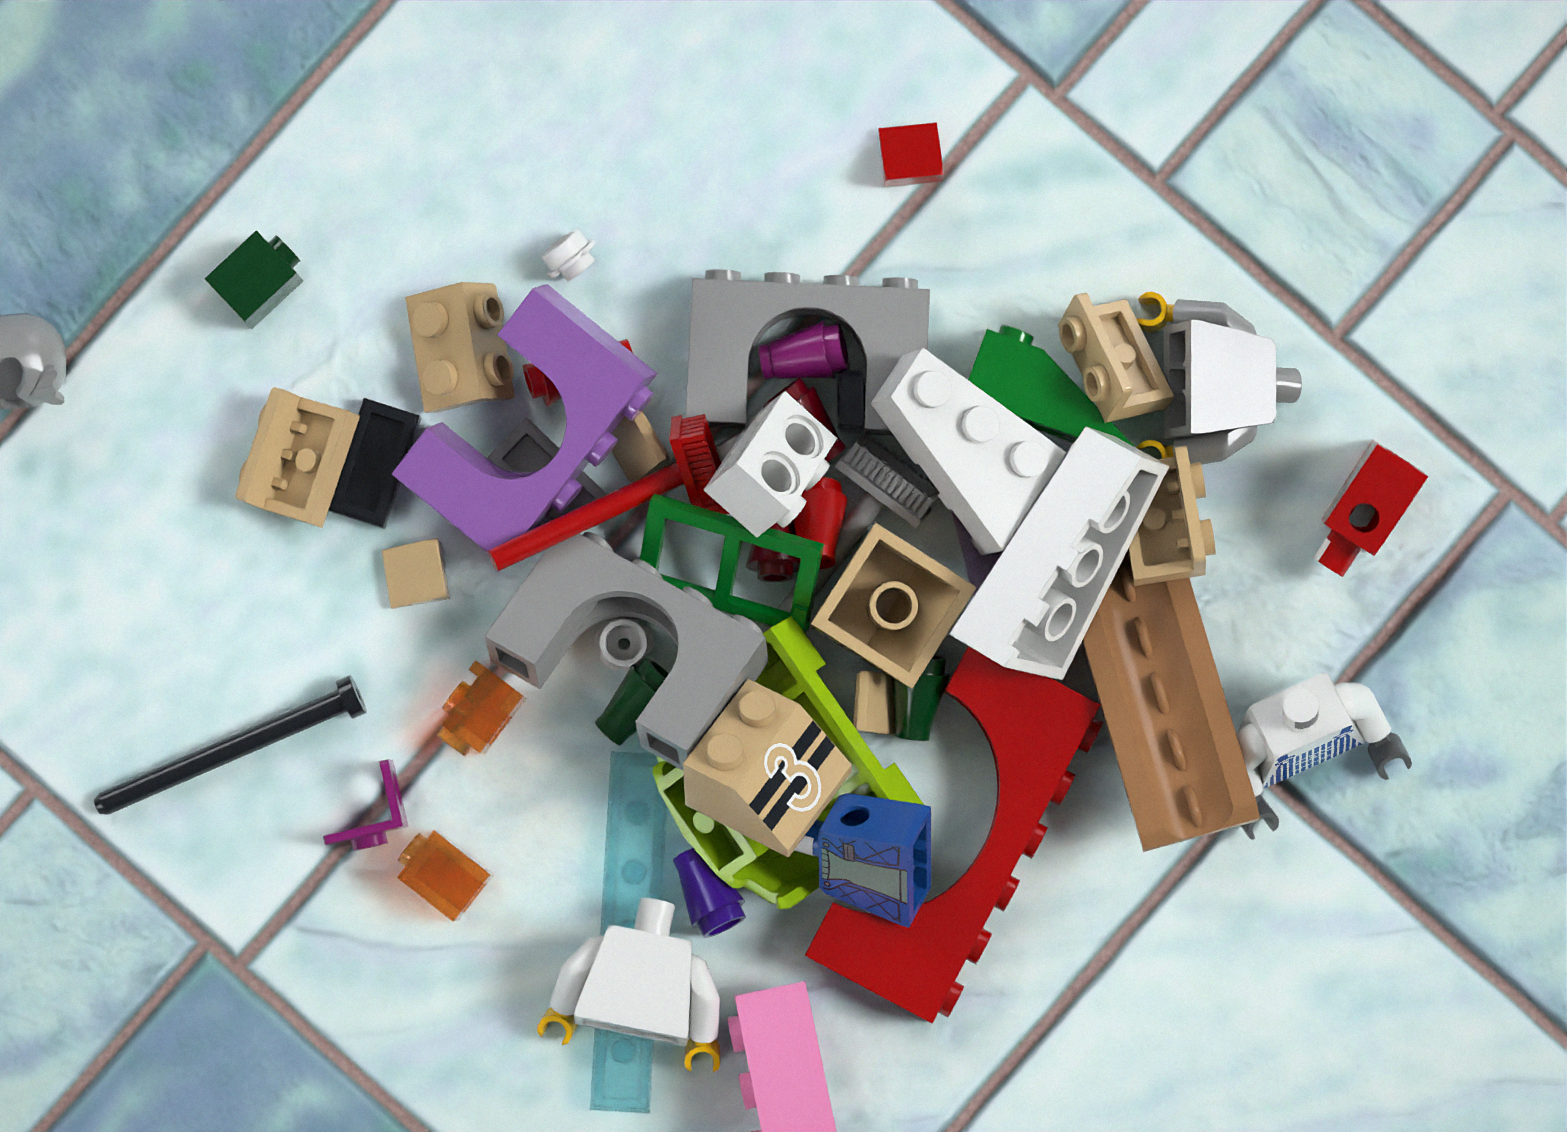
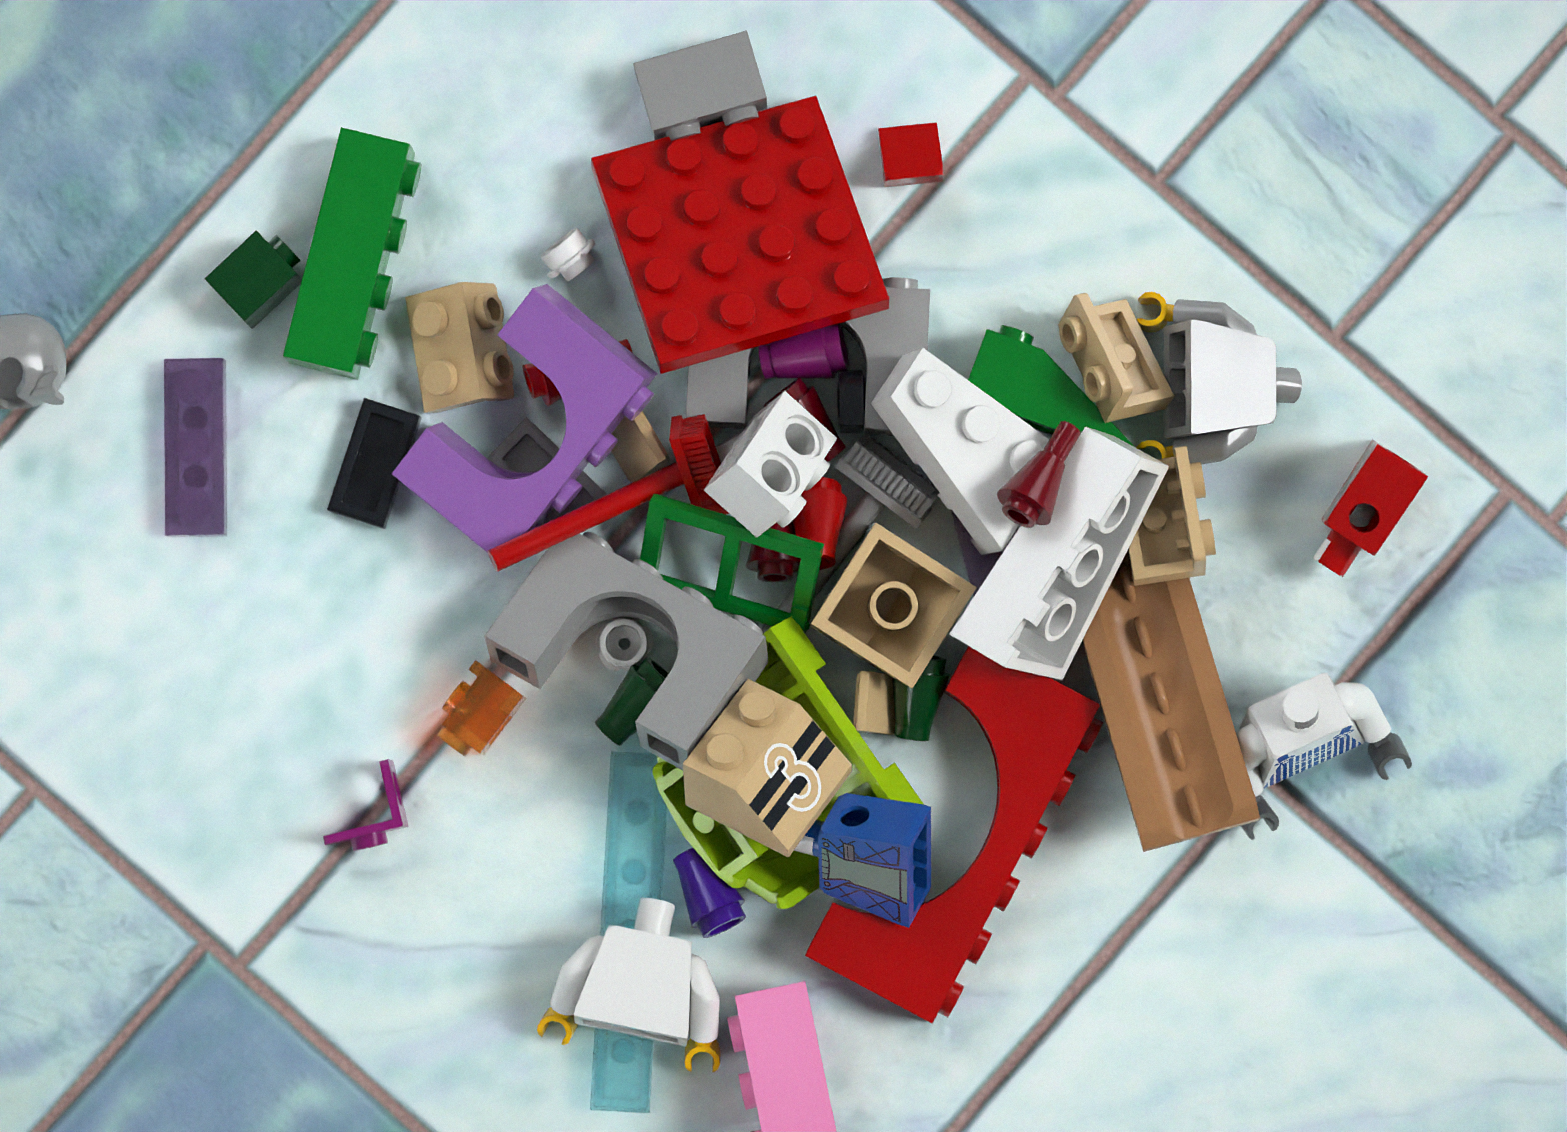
black bar [94,675,367,815] -> none
tan bracket [235,387,360,528] -> none
tan slope [382,538,450,609] -> none
clear orange brick [397,830,494,922] -> none
none -> clear purple plate [164,358,227,537]
none -> green brick [283,127,422,380]
none -> red plate [591,96,890,374]
none -> light grey brick [633,30,767,141]
none -> dark red cone [997,421,1081,528]

